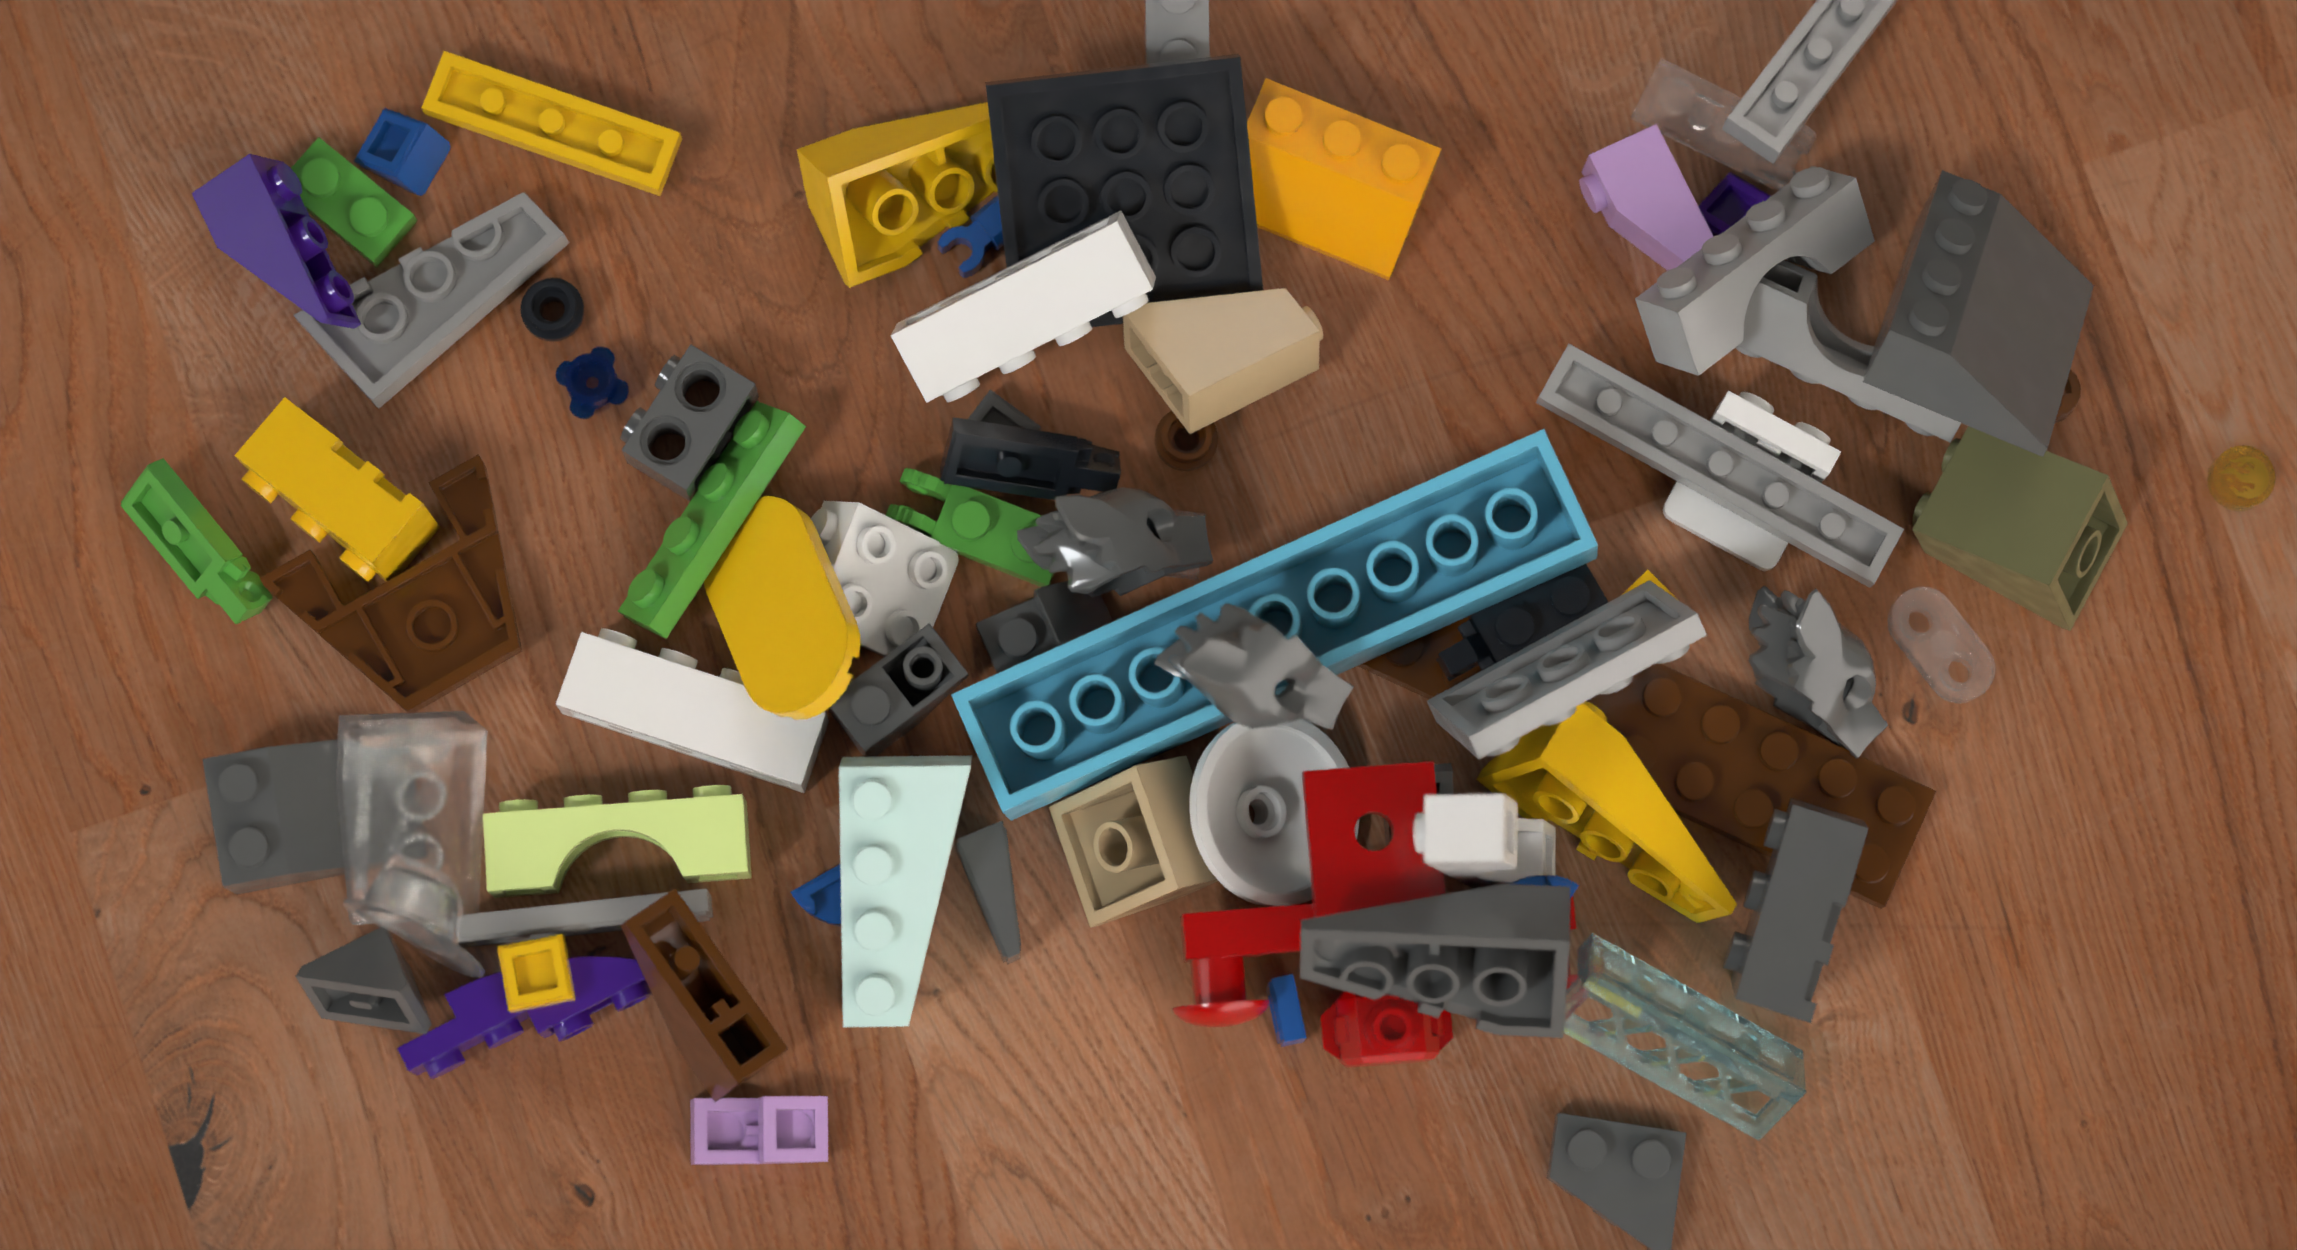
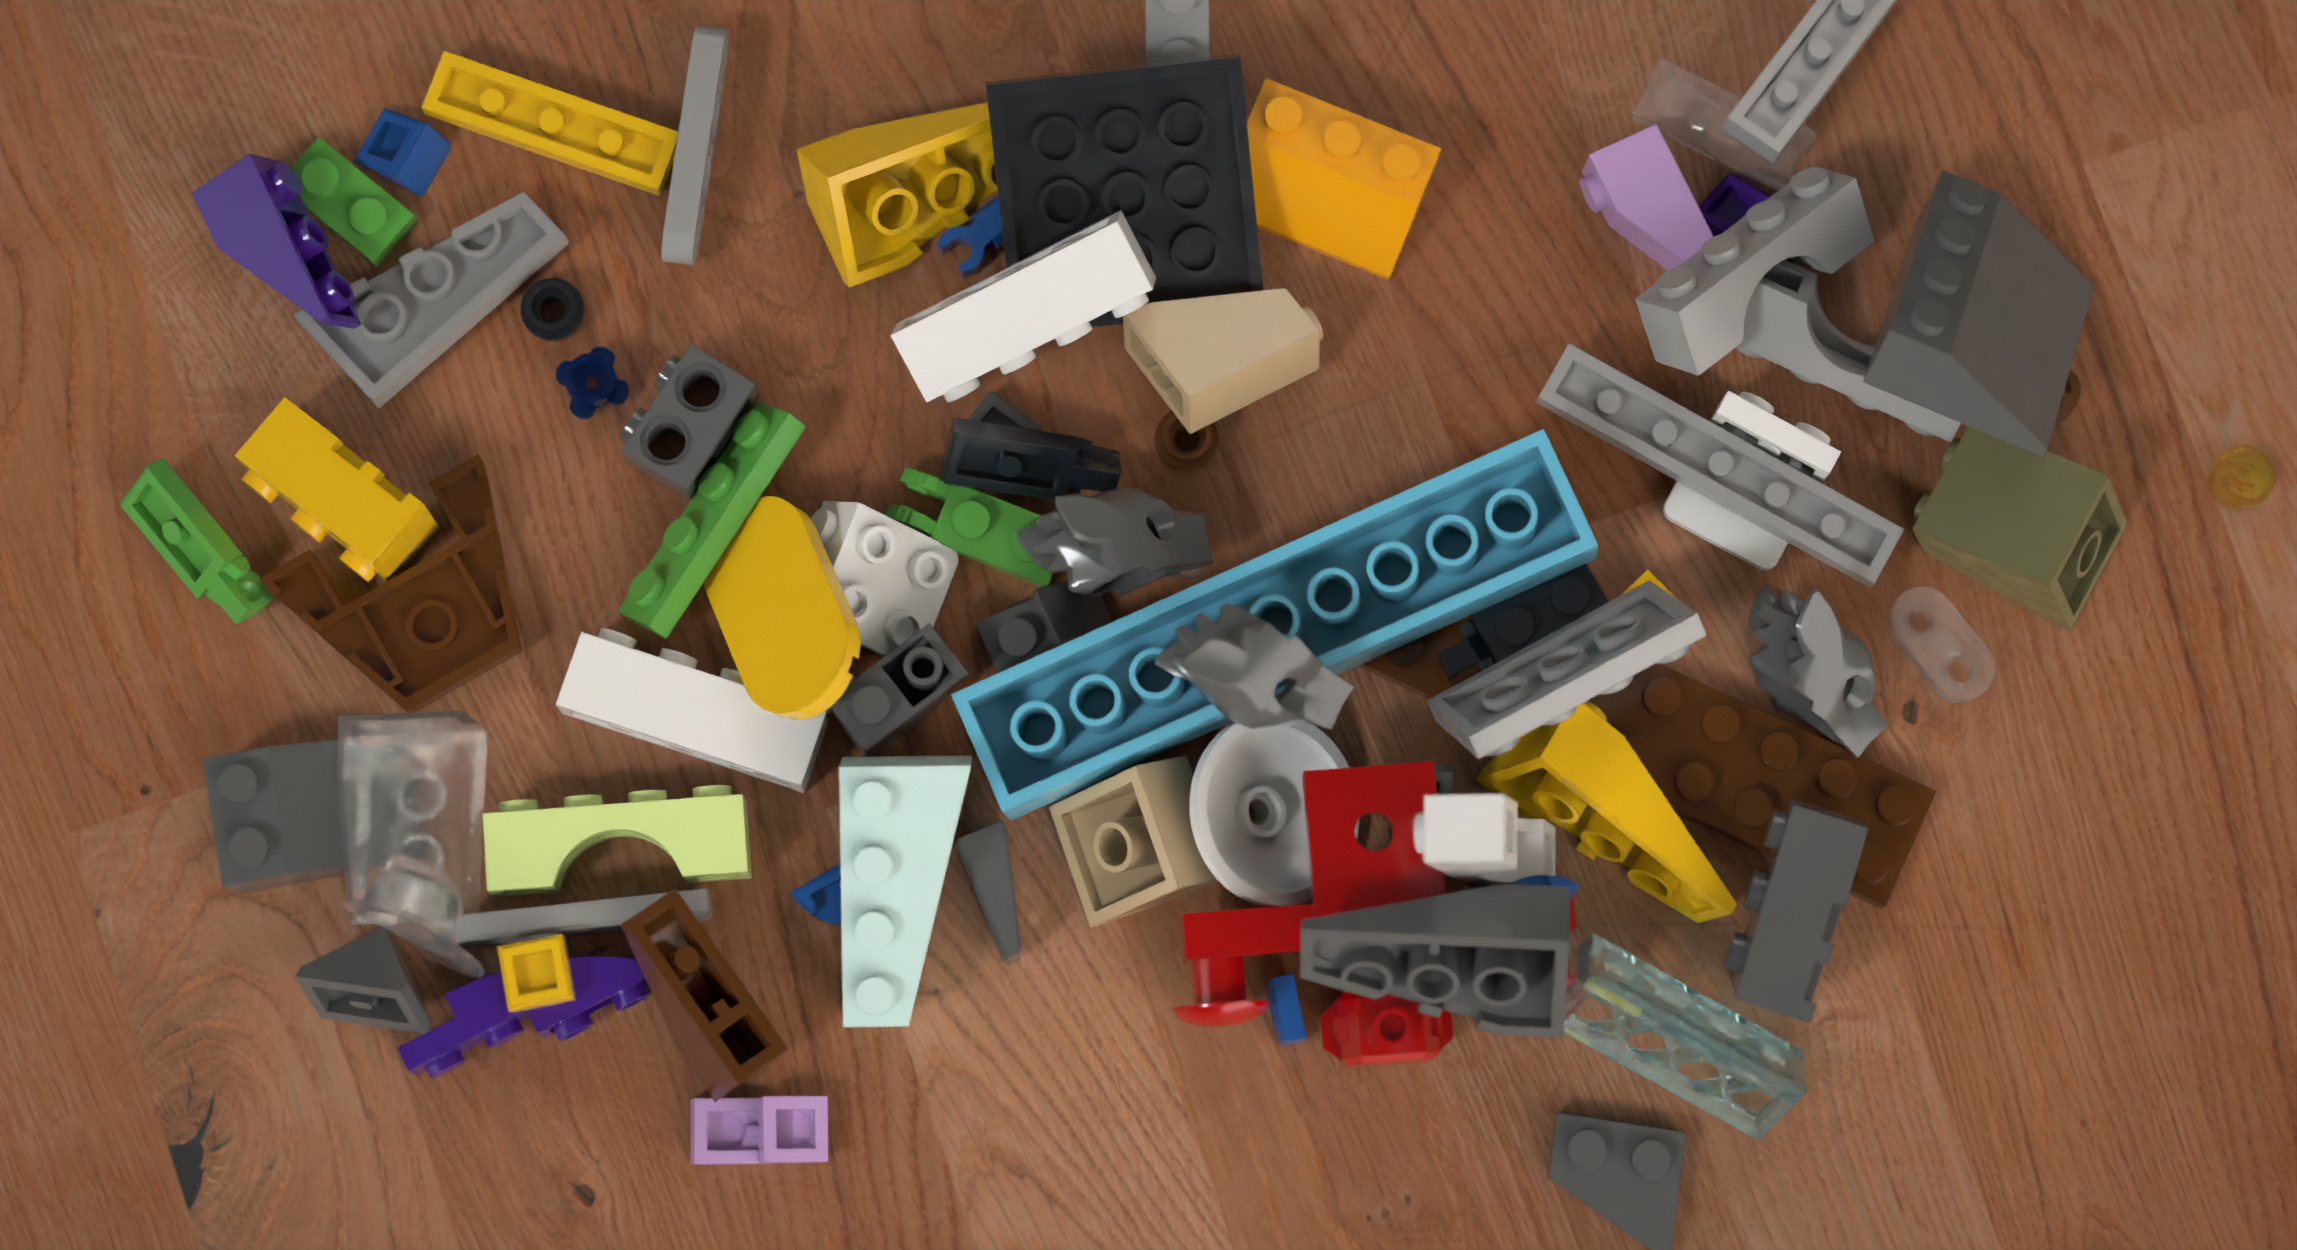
none -> light grey beam [662,25,729,266]

